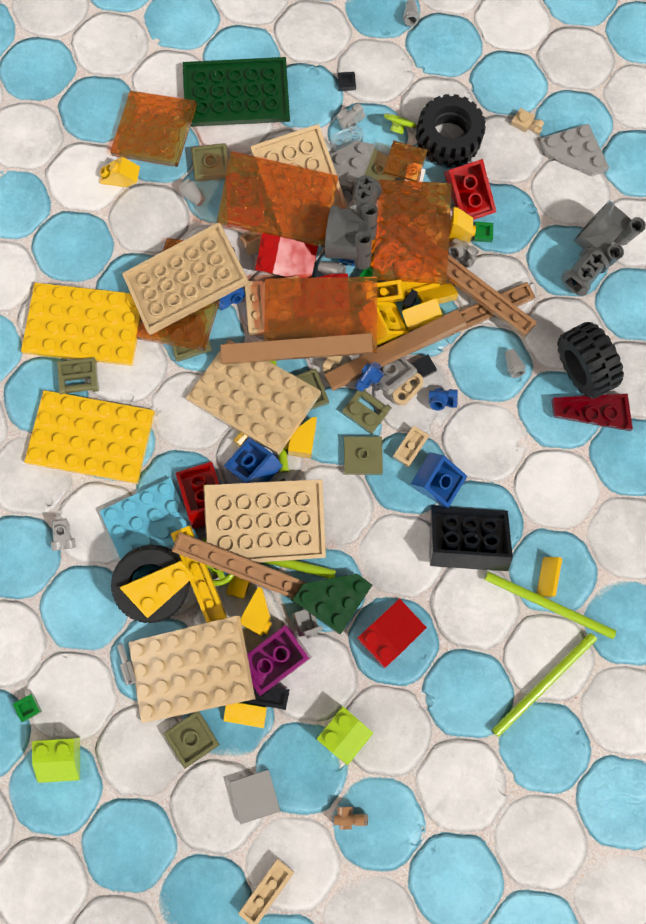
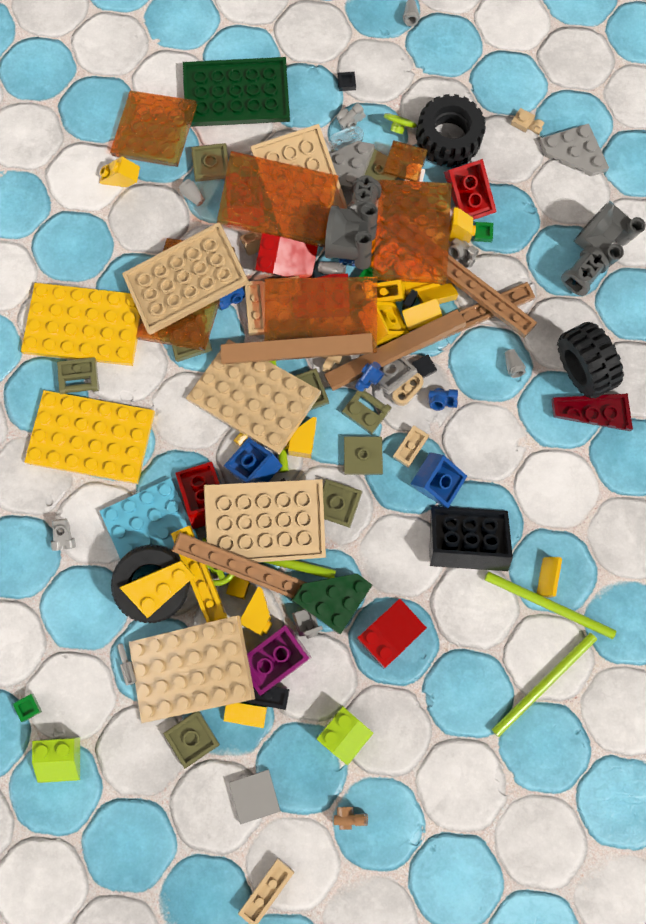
none -> olive plate [323,479,363,528]

